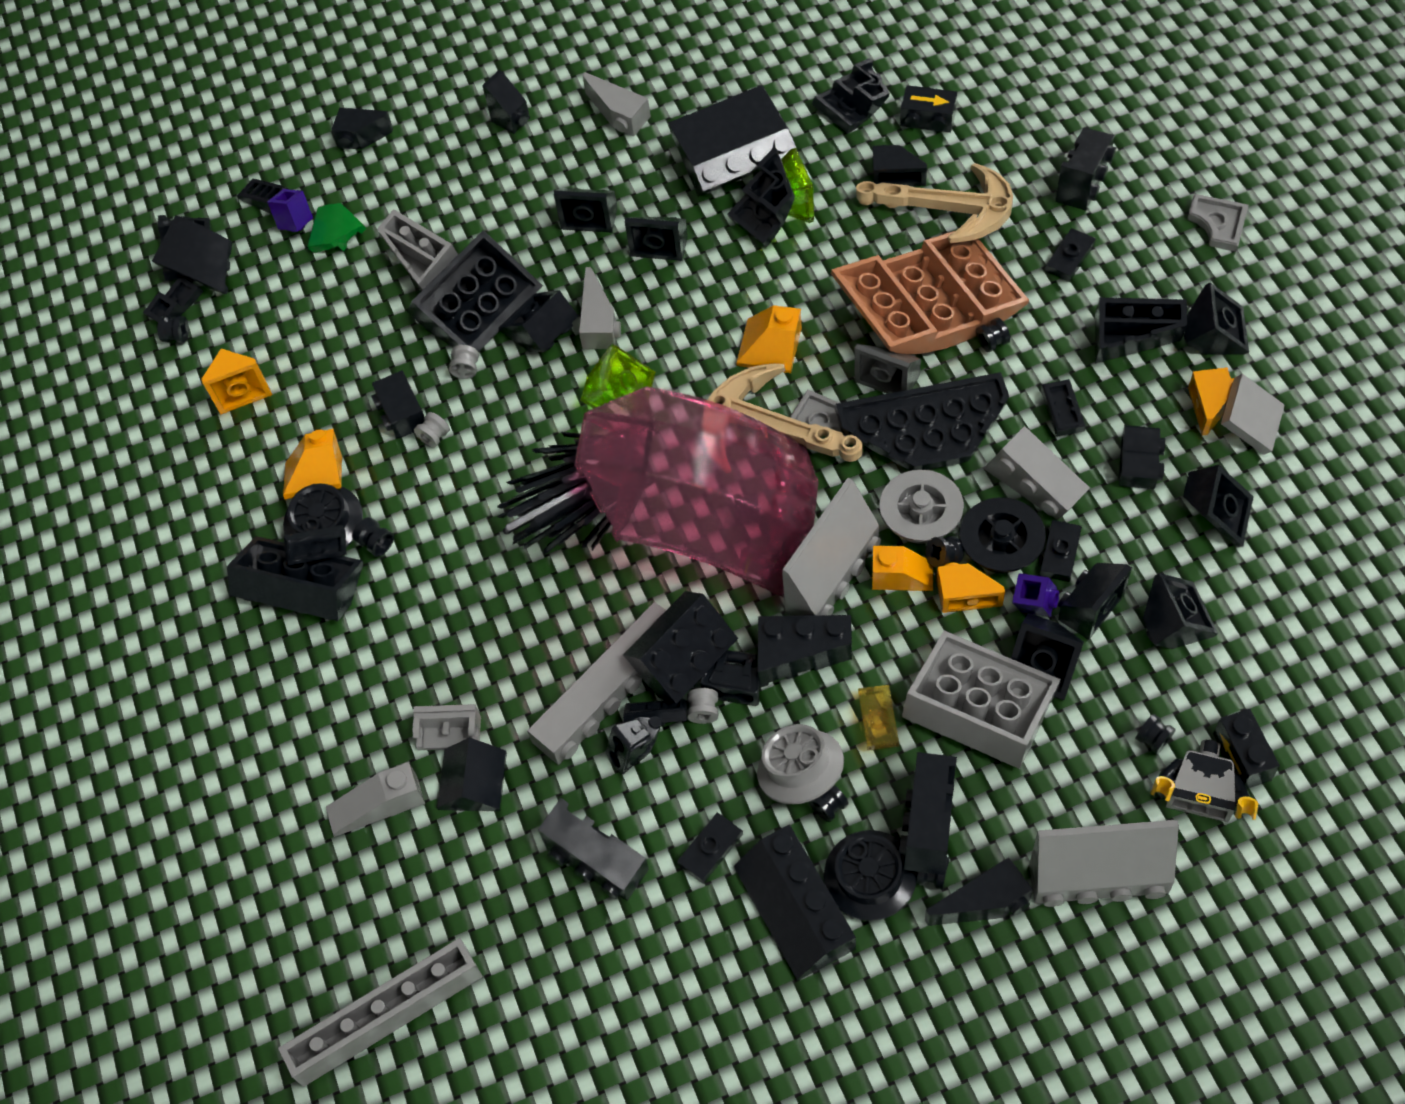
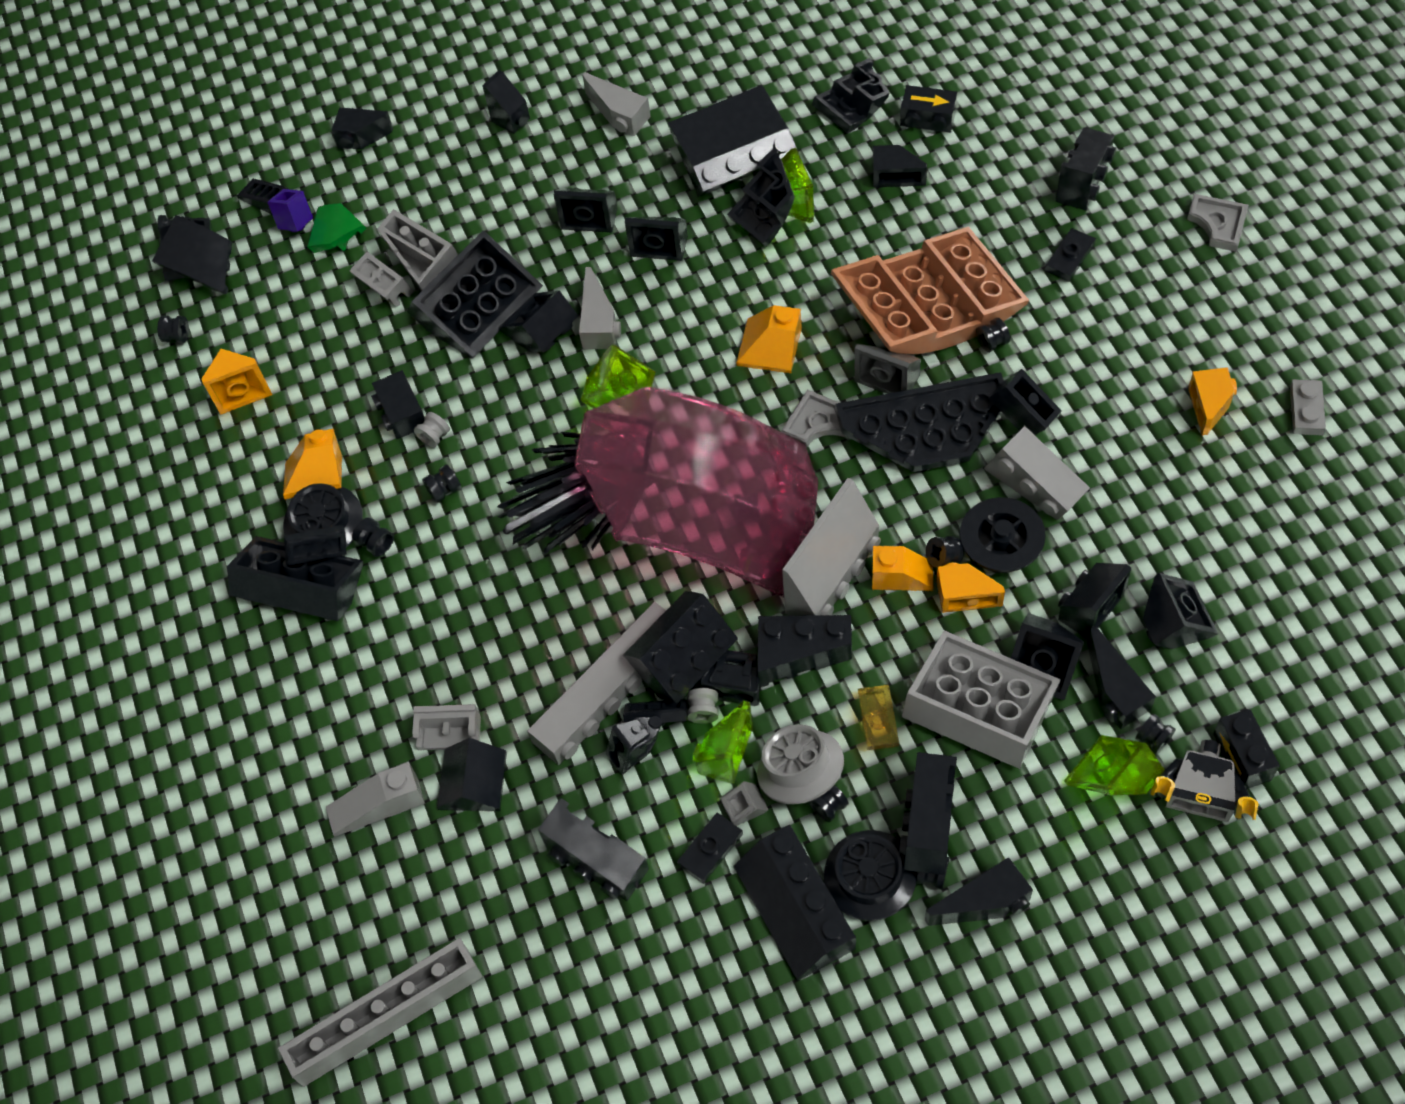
black slope [143,275,203,322] -> none
light grey wheel [449,345,479,379] -> none
tan piece [700,364,863,474] -> none
tan piece [856,163,1013,243] -> none
light grey wheel [879,470,964,544] -> none
dark purple brick [1012,573,1059,617] -> none
light grey slope [1029,820,1179,907] -> none
black plate [1040,520,1082,582] -> none
black plate [1041,379,1086,437] -> none
black wedge [1095,297,1187,364] -> none
black brick [1119,425,1165,489] -> none
black slope [1183,465,1254,548] -> none
black slope [1184,282,1249,355] -> none
light grey tile [1221,374,1285,455] -> none
none -> light grey hinge [350,252,414,306]
none -> black wheel [422,464,462,503]
none -> clear neon green slope [693,701,753,784]
none -> light grey slope [720,781,768,826]
none -> black brick [988,369,1062,435]
none -> clear neon green slope [1064,735,1165,796]
none -> black slope [1087,625,1156,729]
none -> light grey plate [1290,379,1326,435]

